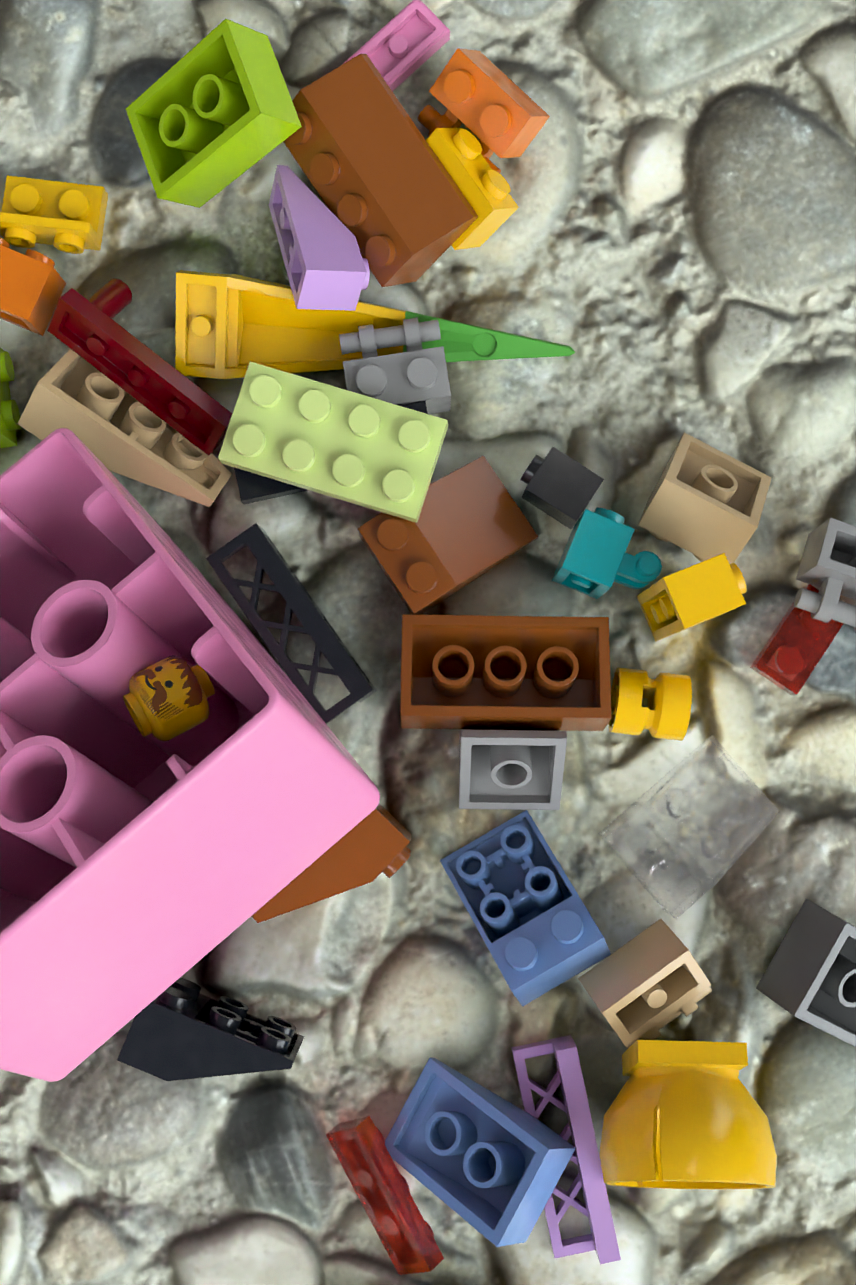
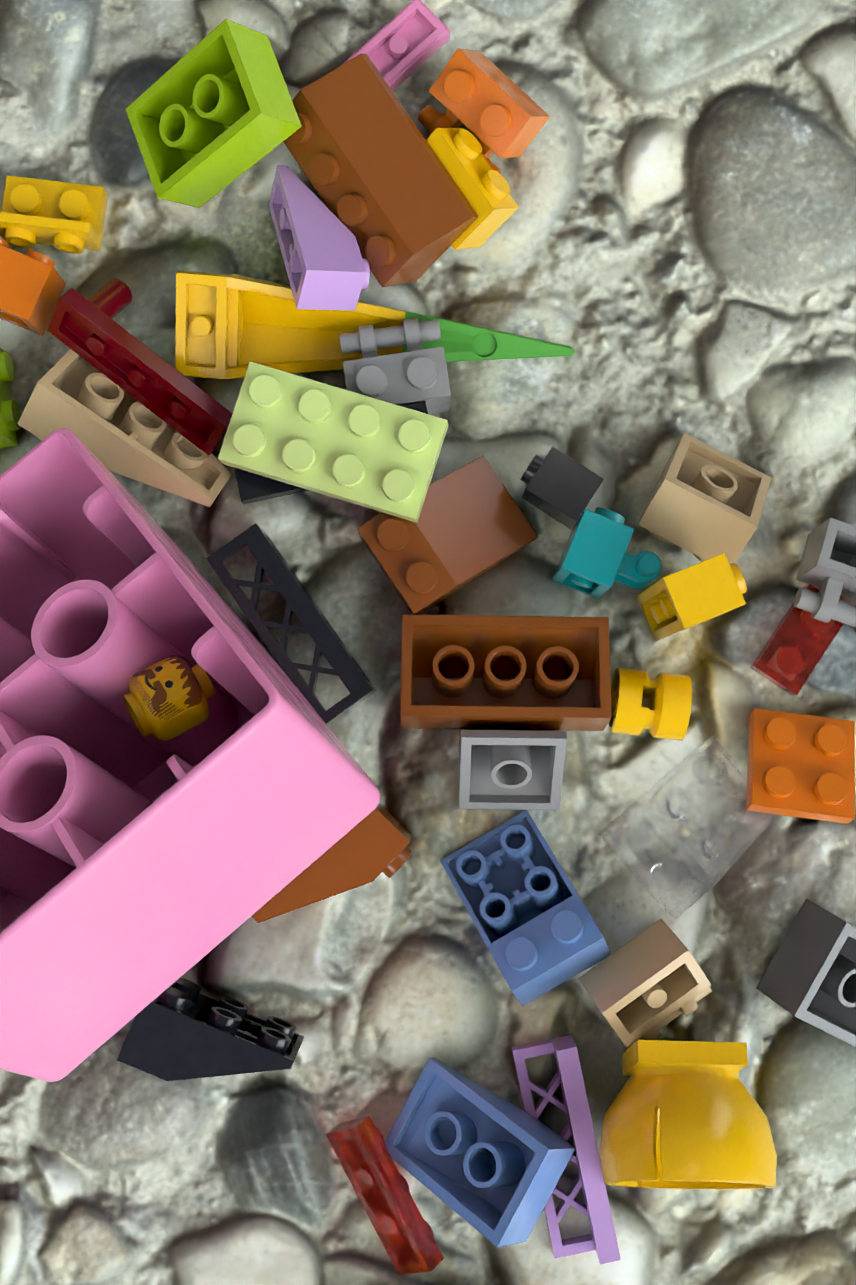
none -> orange plate [746,708,855,824]

